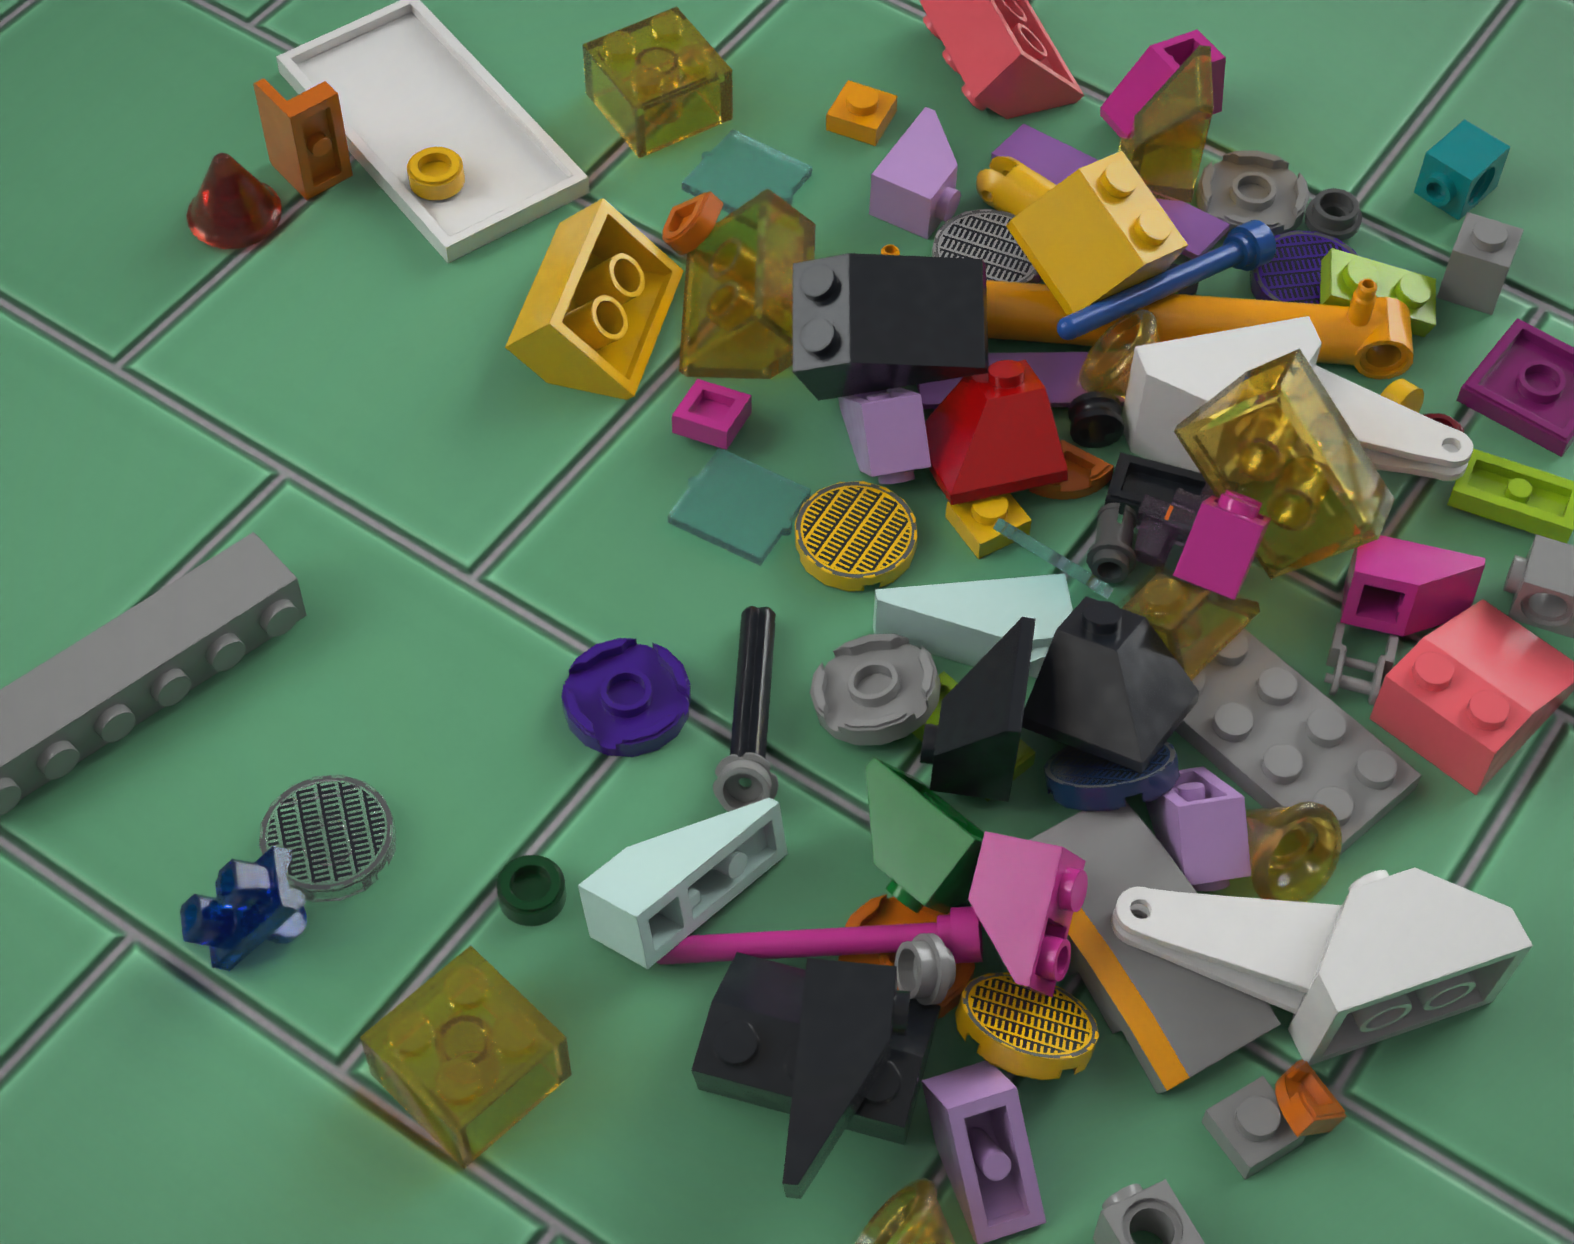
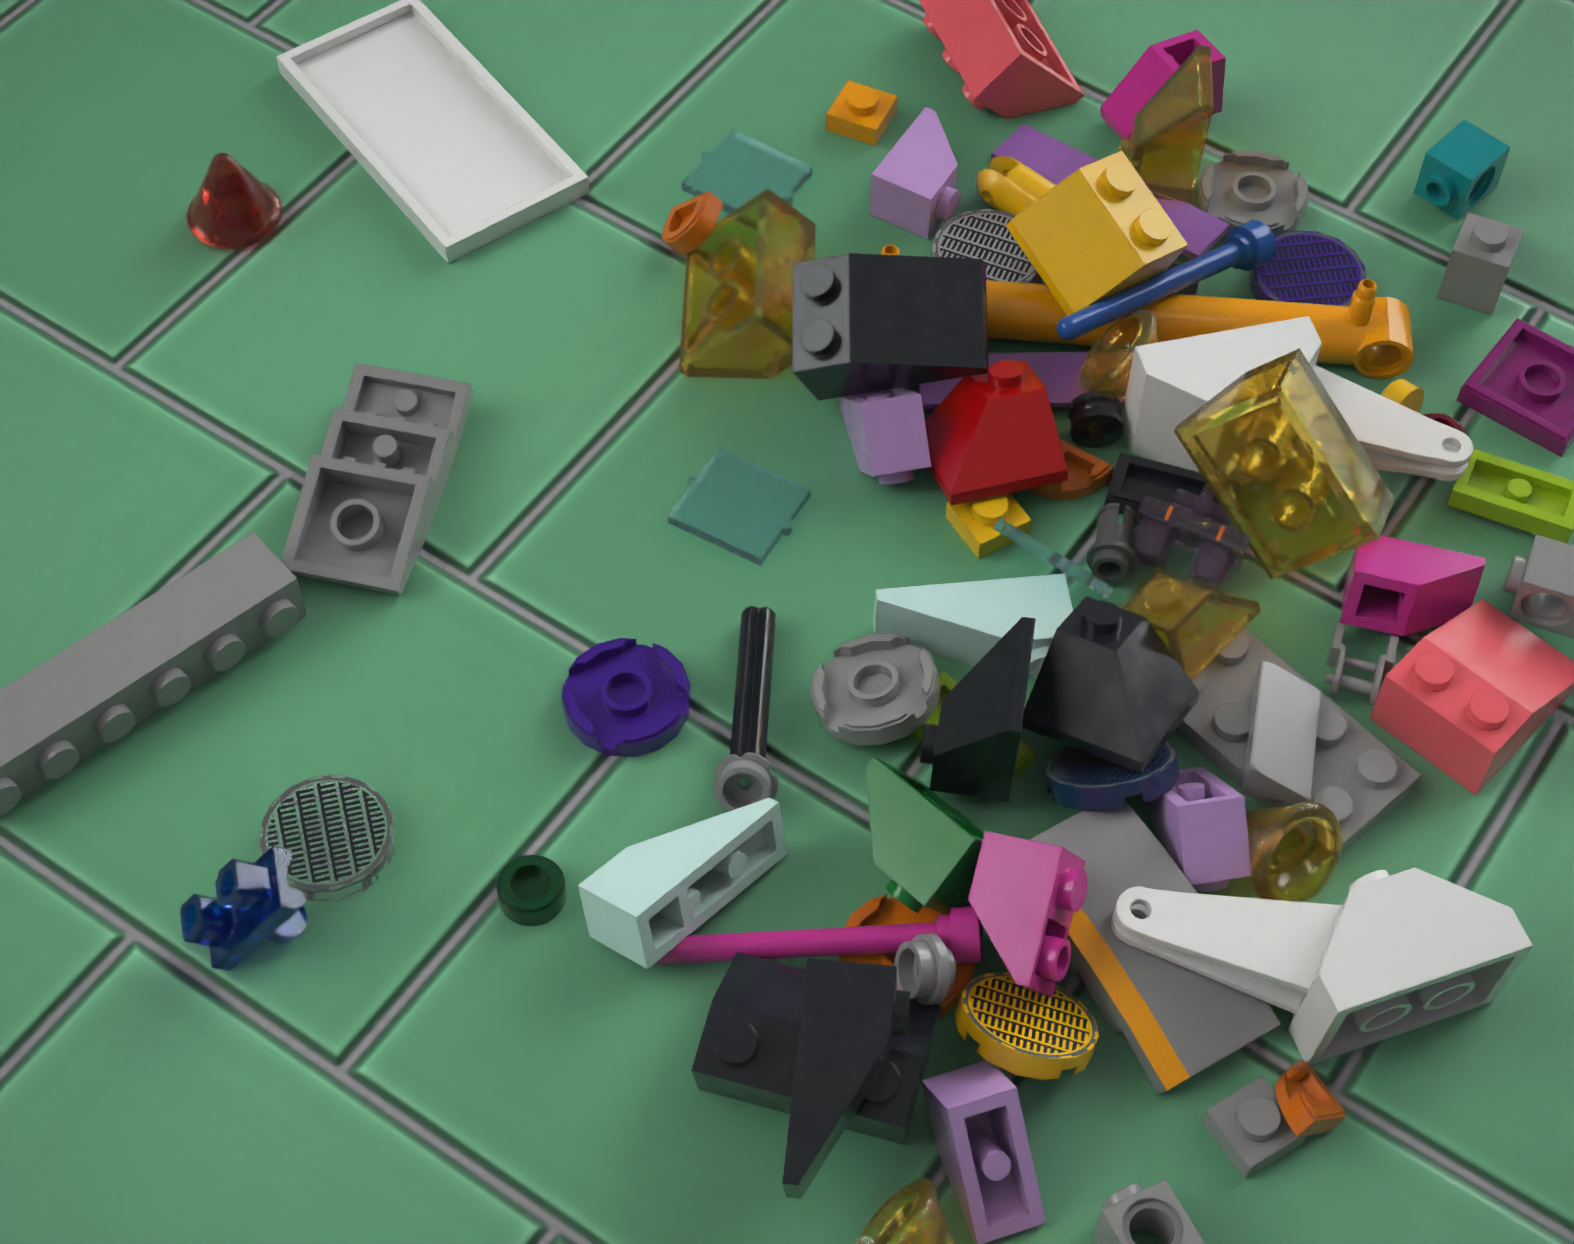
orange panel [253,78,353,200] -> none
clear yellow brick [360,945,572,1169] -> none
yellow tile [407,147,465,200] -> none
yellow slope [505,198,684,400] -> none
clear yellow brick [582,6,733,158] -> none
dark pink plate [672,379,752,450] -> none
tile [795,481,918,591] -> none
dark pink slope [1173,490,1271,600] -> none
dark grey plate [1304,188,1362,240] -> none
lime plate [1320,248,1436,337] -> none
none -> light grey slope [281,363,474,595]
none -> light grey slope [1241,660,1321,805]

